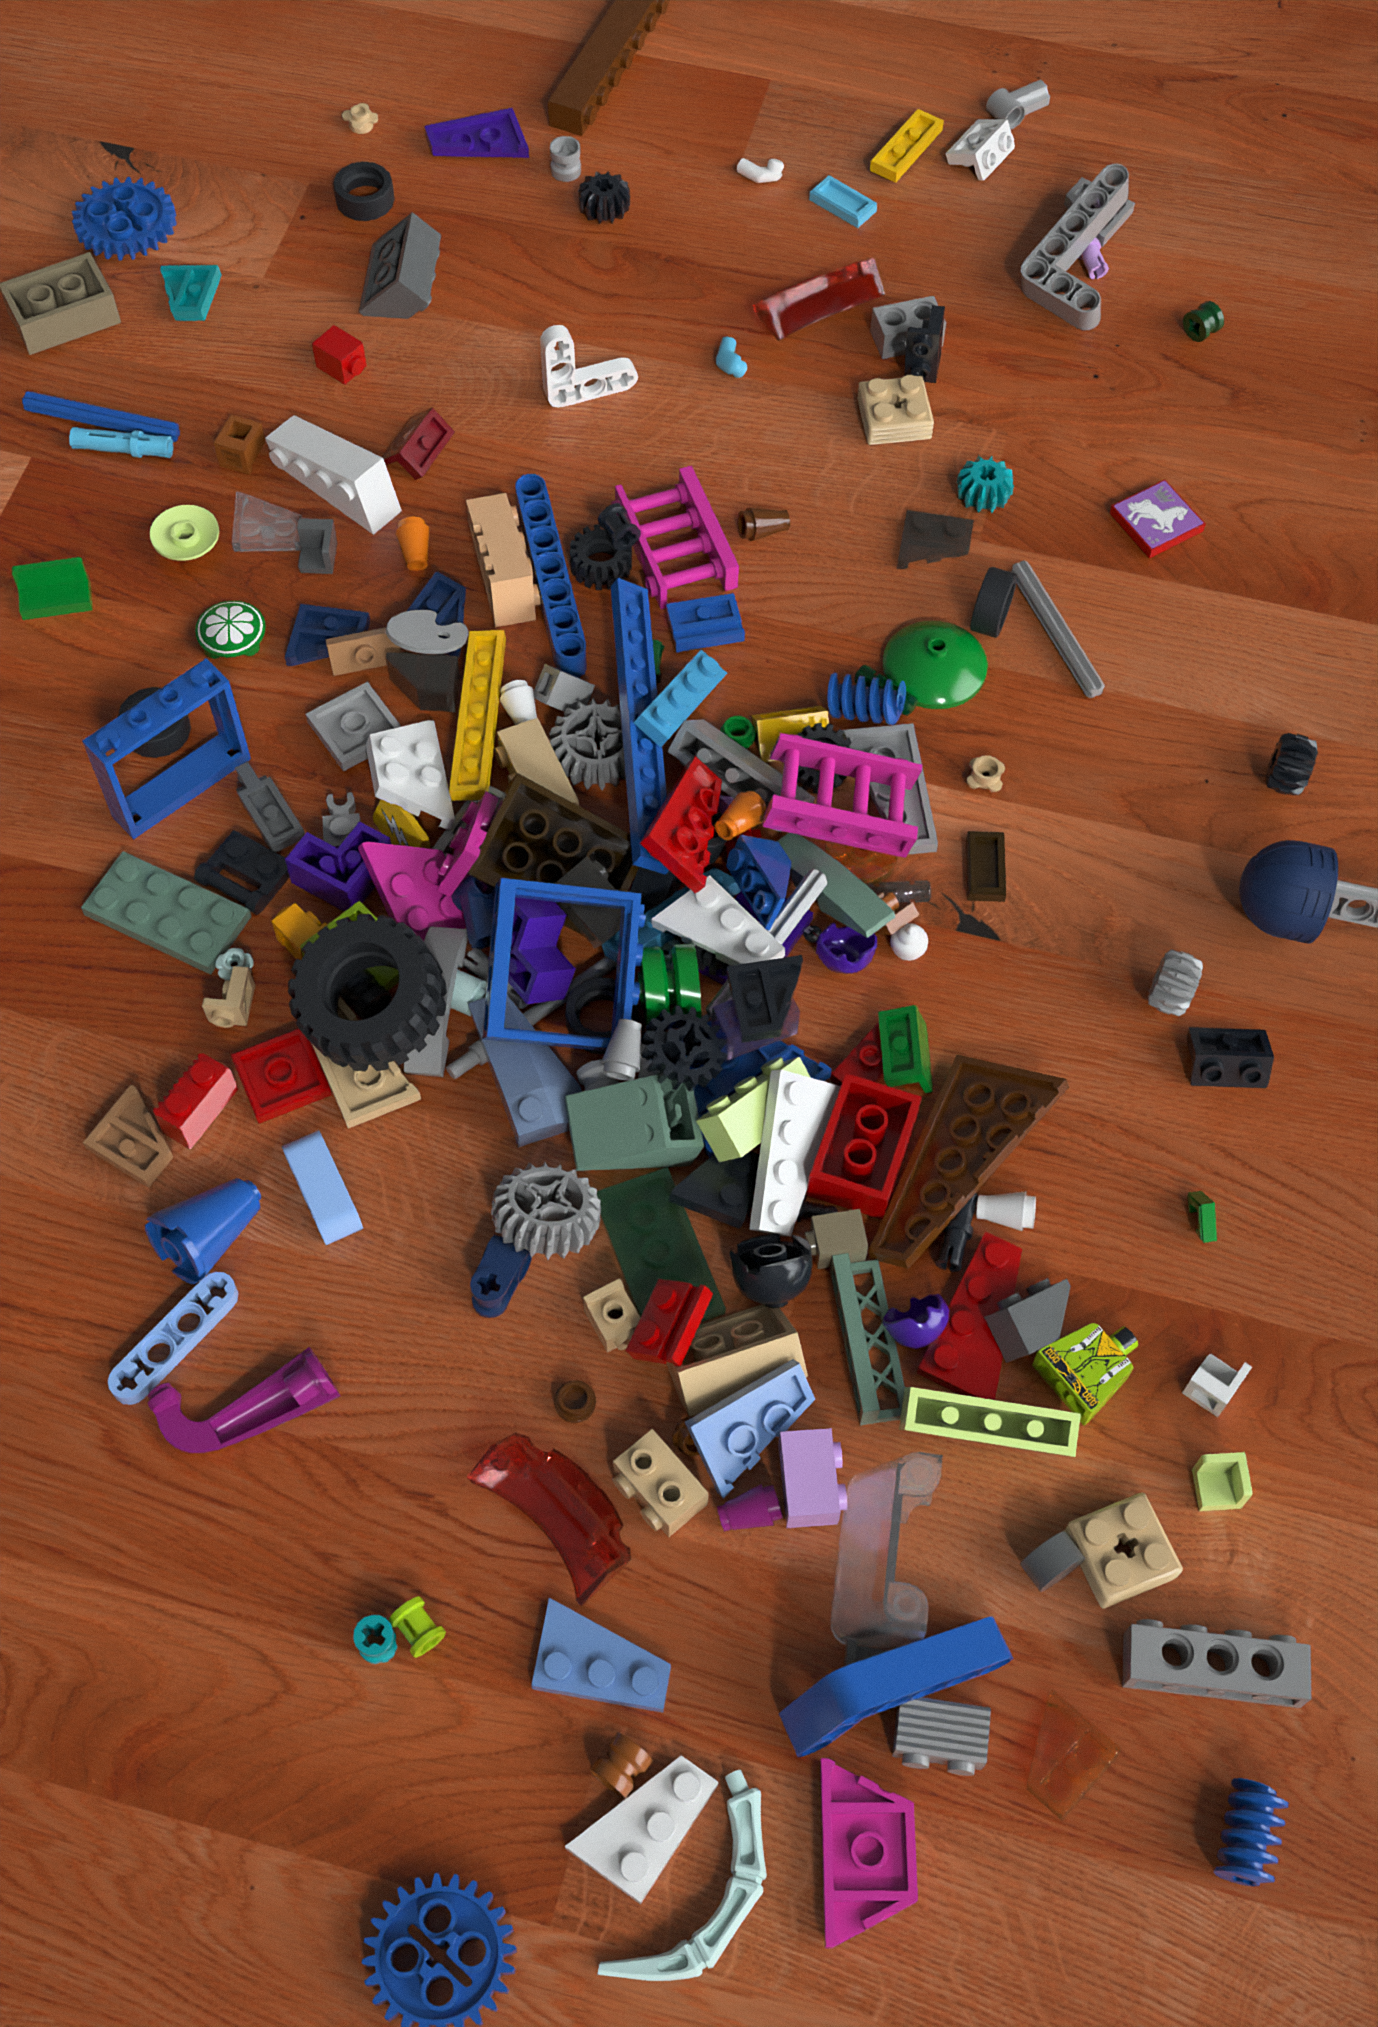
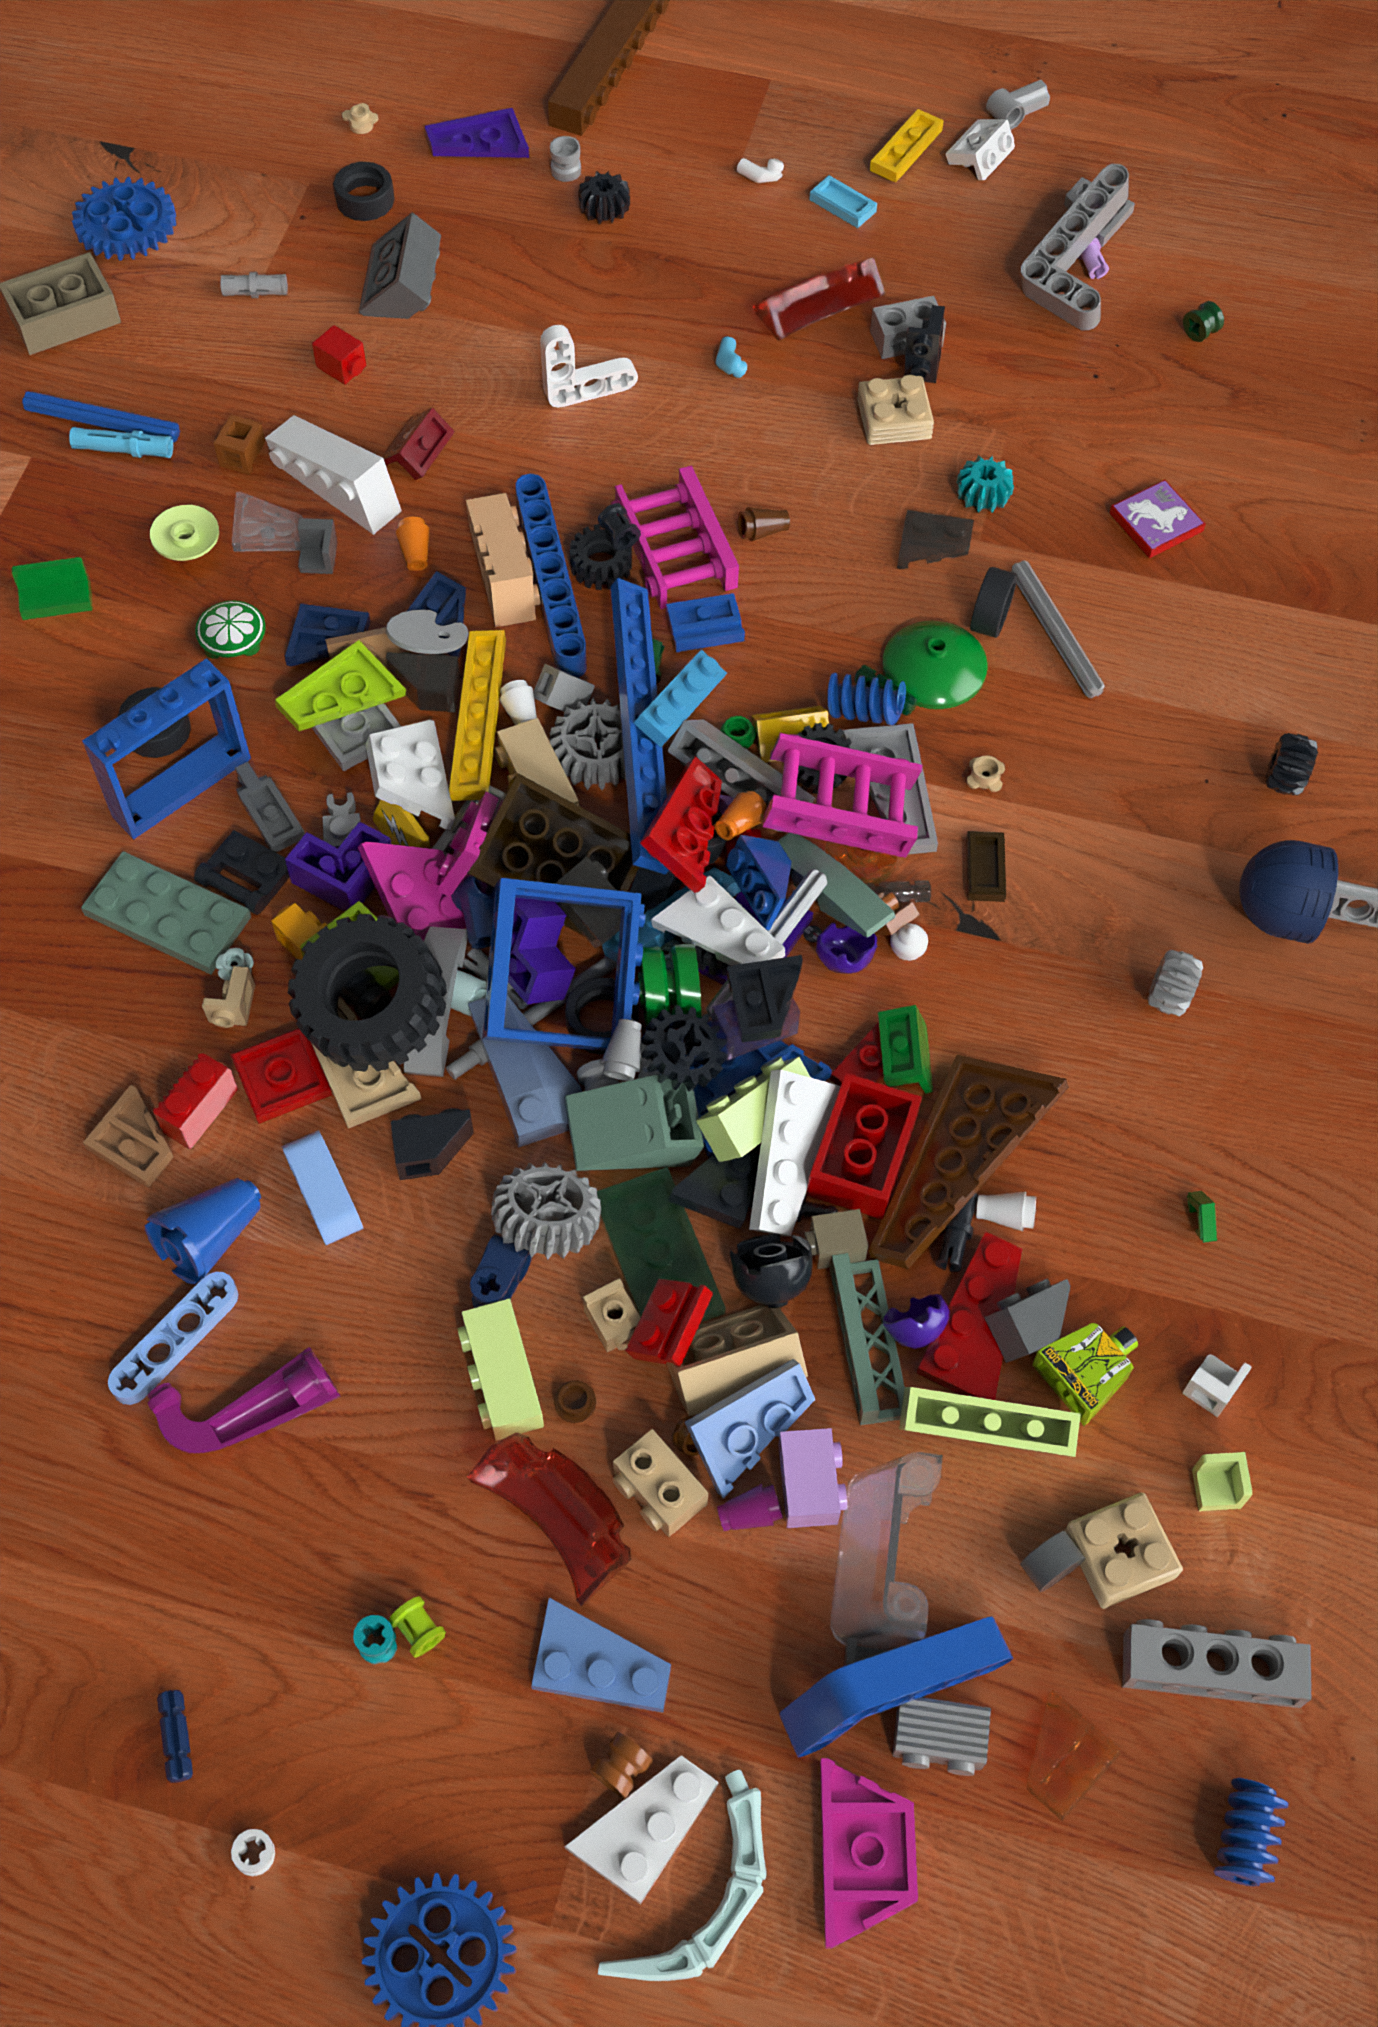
teal wing [160,265,222,321] -> none
black bracket [1186,1027,1274,1088] -> none
none -> dark blue axle [157,1690,193,1783]
none -> light grey pin [221,272,288,298]
none -> white bush [231,1829,275,1876]
none -> lime wing [275,640,406,731]
none -> black slope [391,1108,474,1180]
none -> yellowish green brick [457,1299,544,1441]

